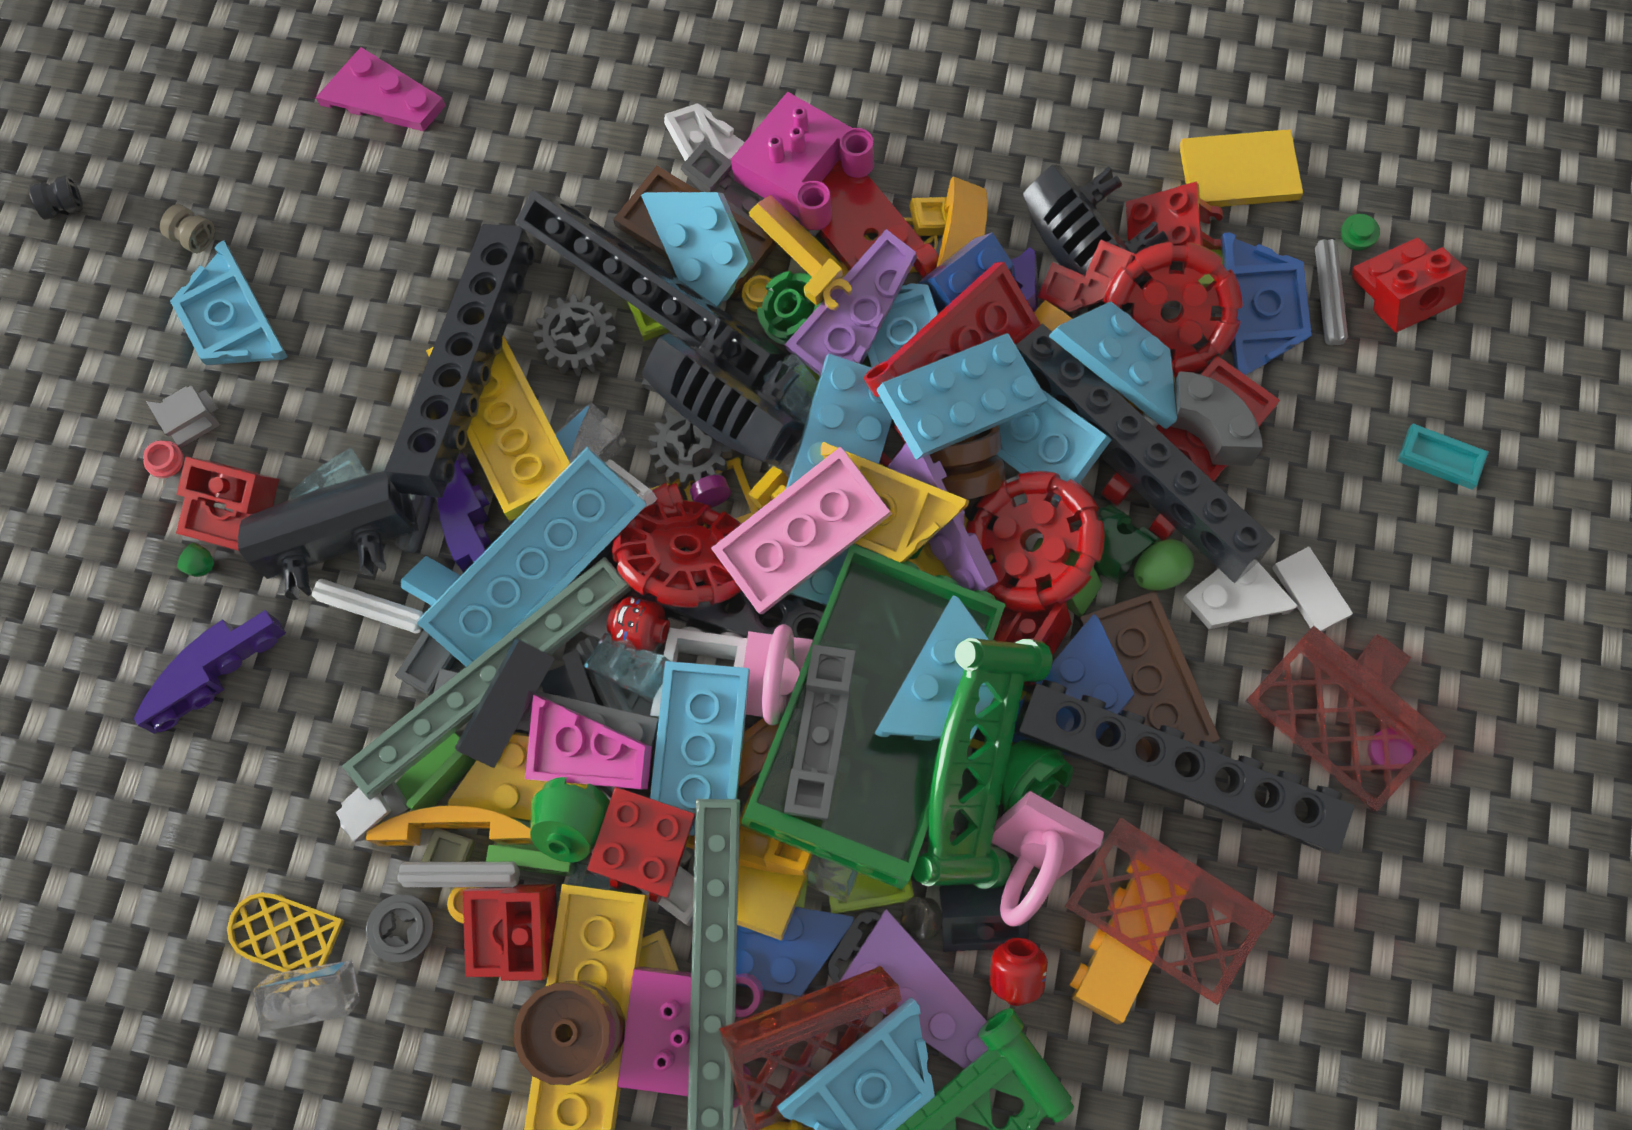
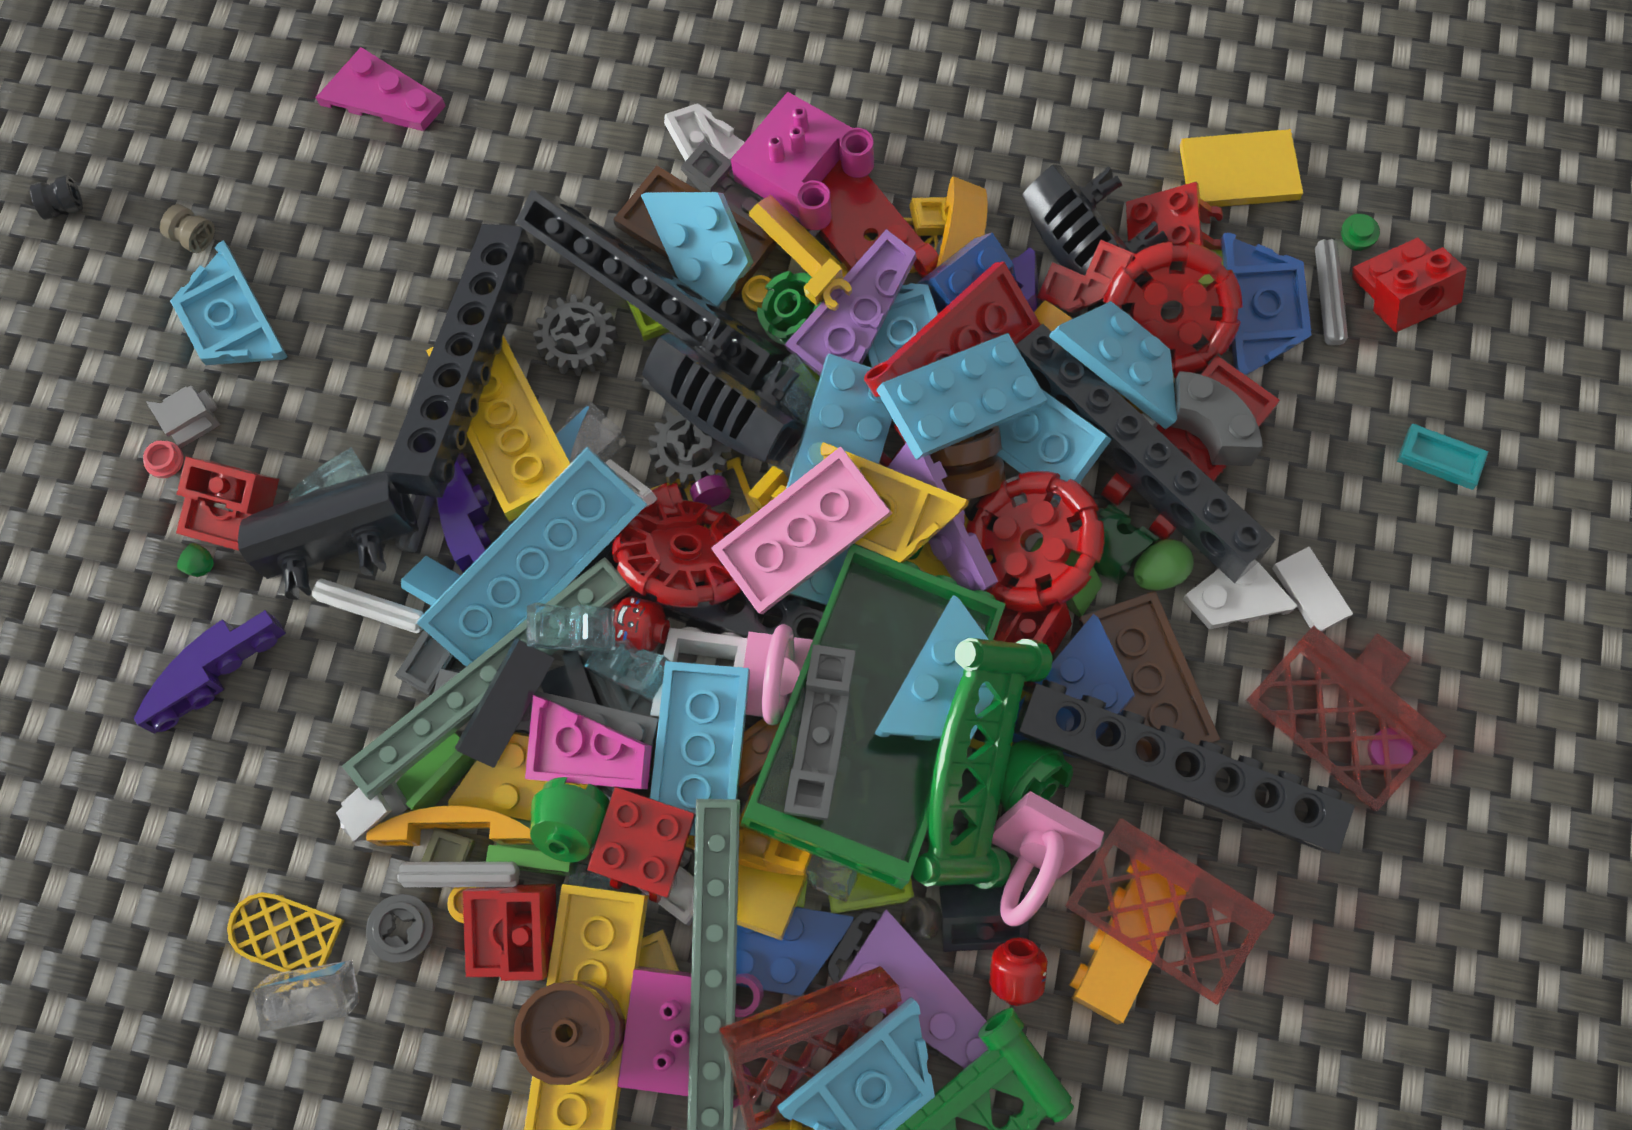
none -> clear light blue slope [527,603,615,651]

